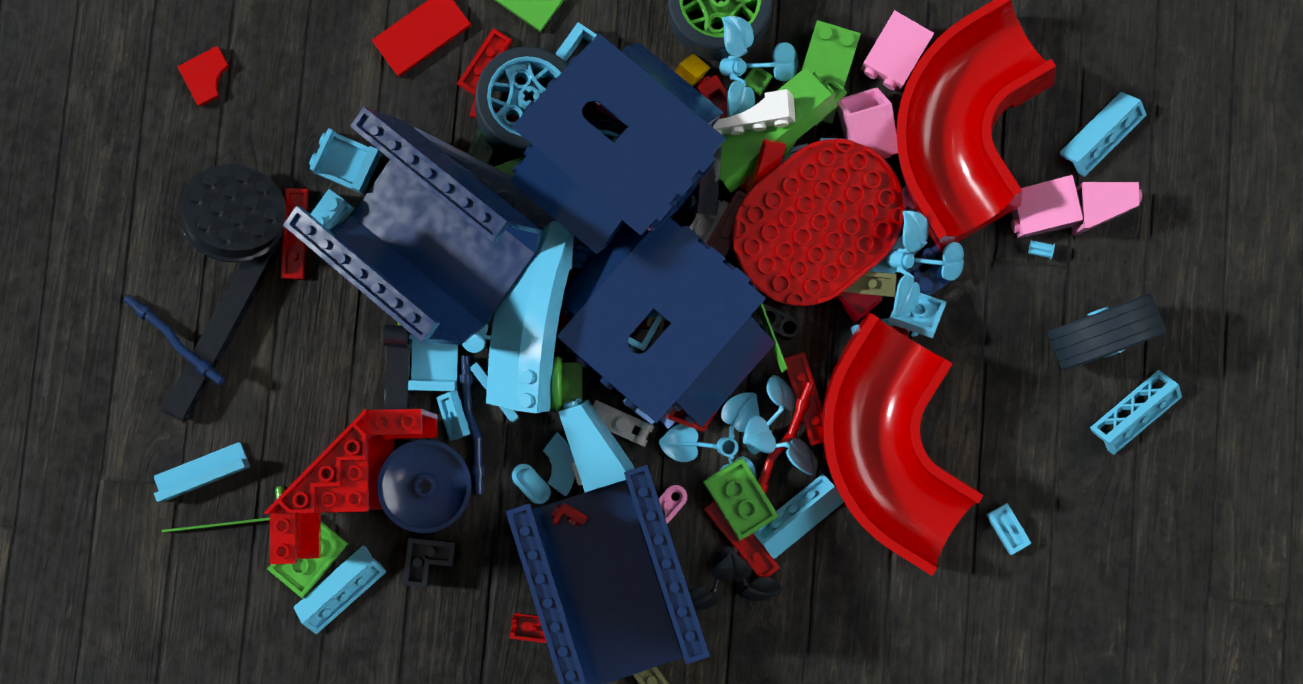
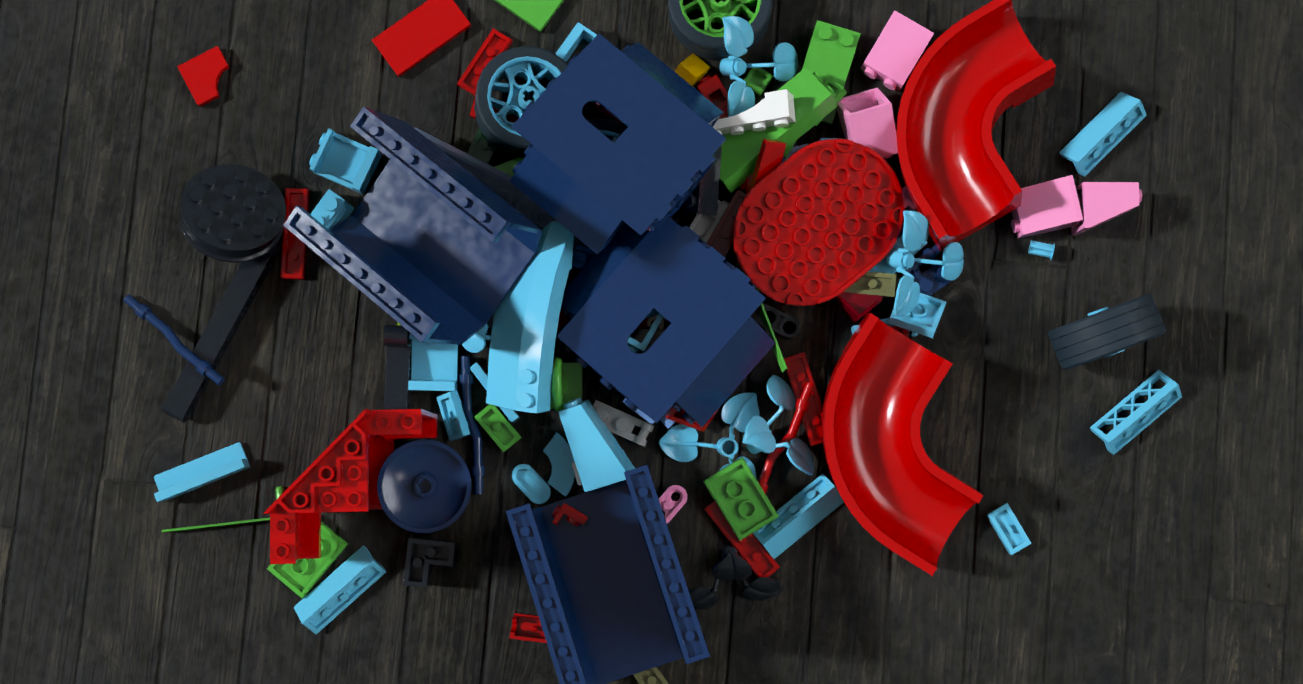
none -> bright green plate [475,404,522,452]

